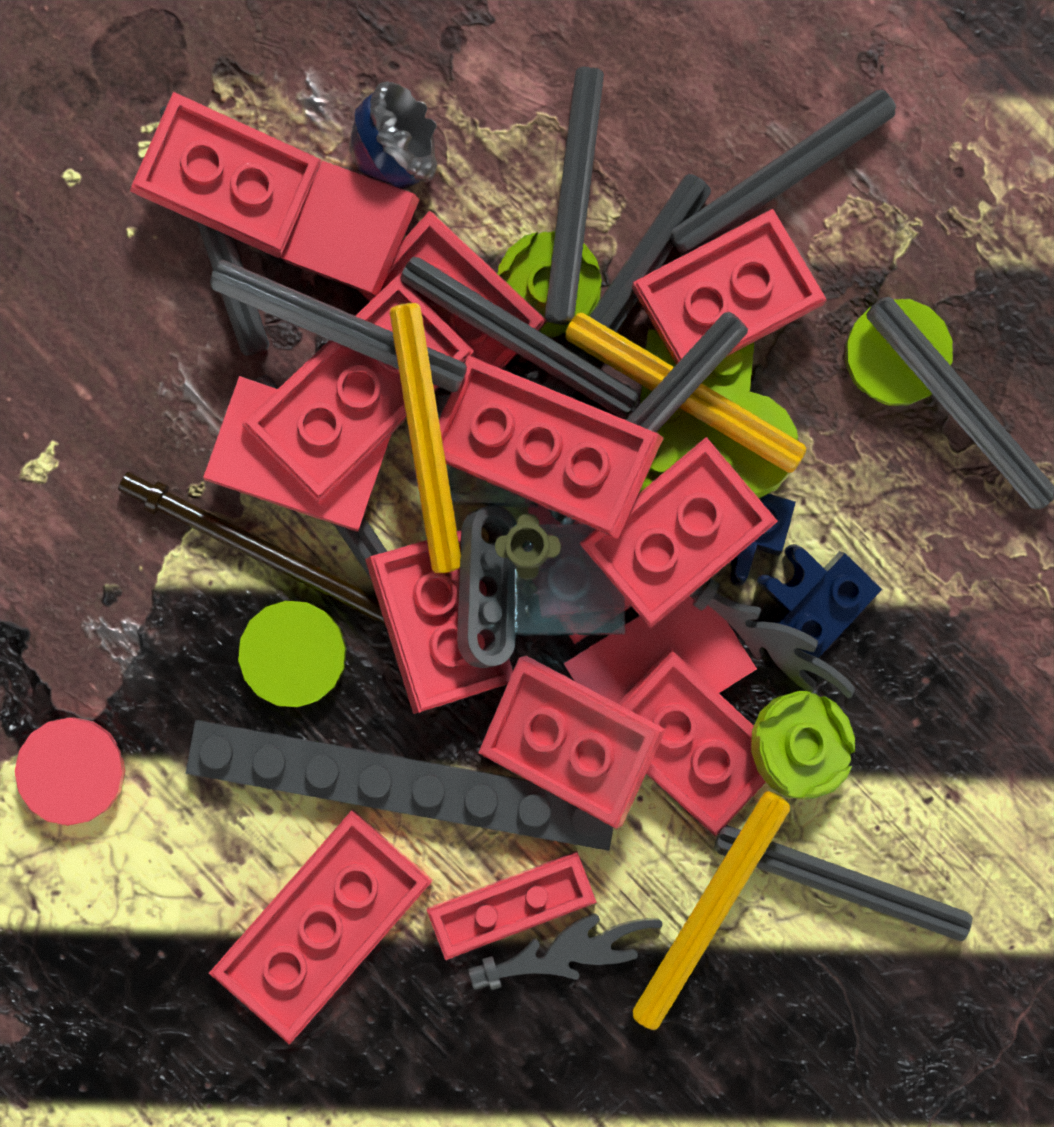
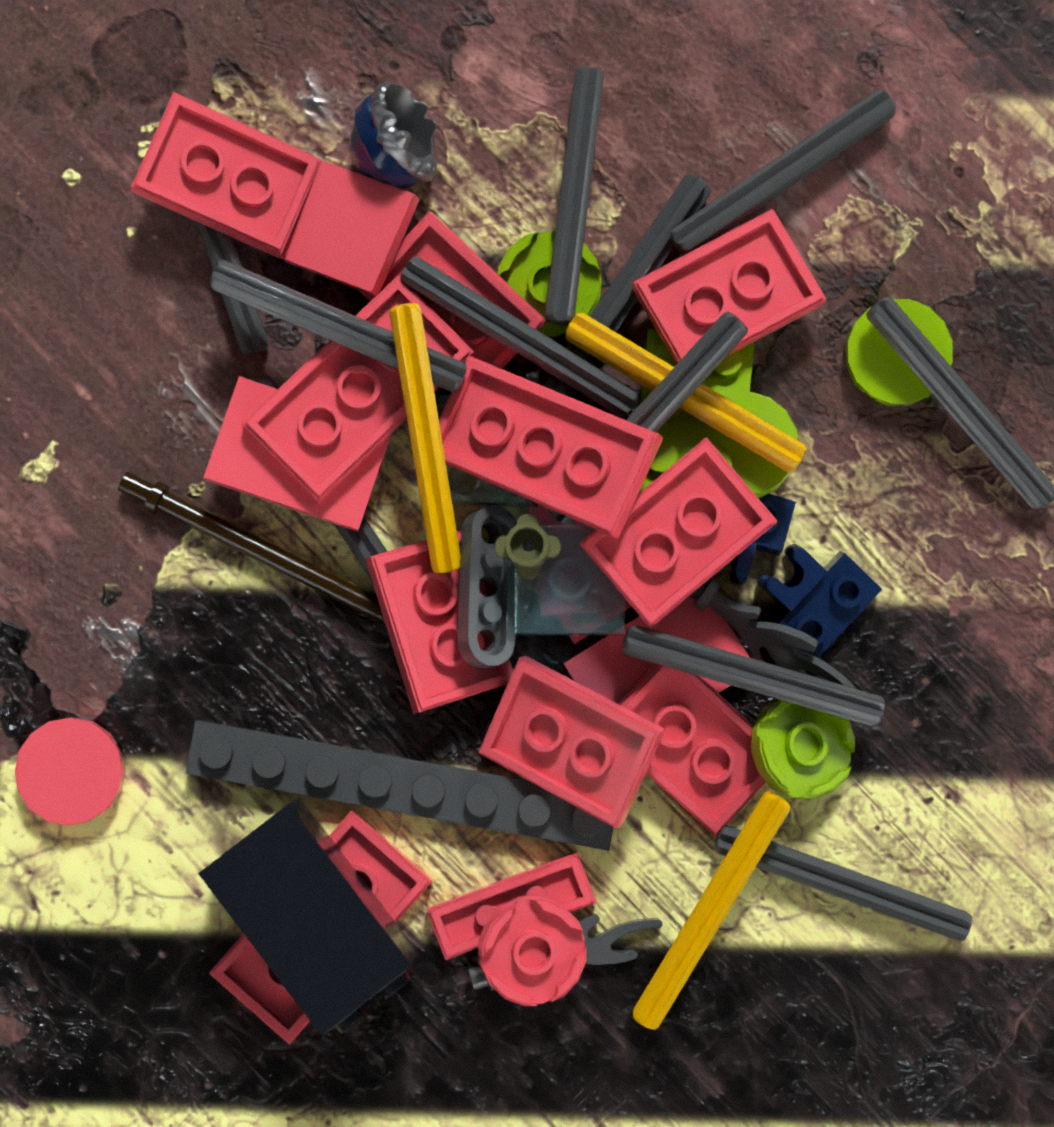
lime tile [238,601,347,707] -> none
none -> black brick [198,797,418,1036]
none -> coral tile [478,896,587,1006]
none -> dark grey axle [623,625,885,726]

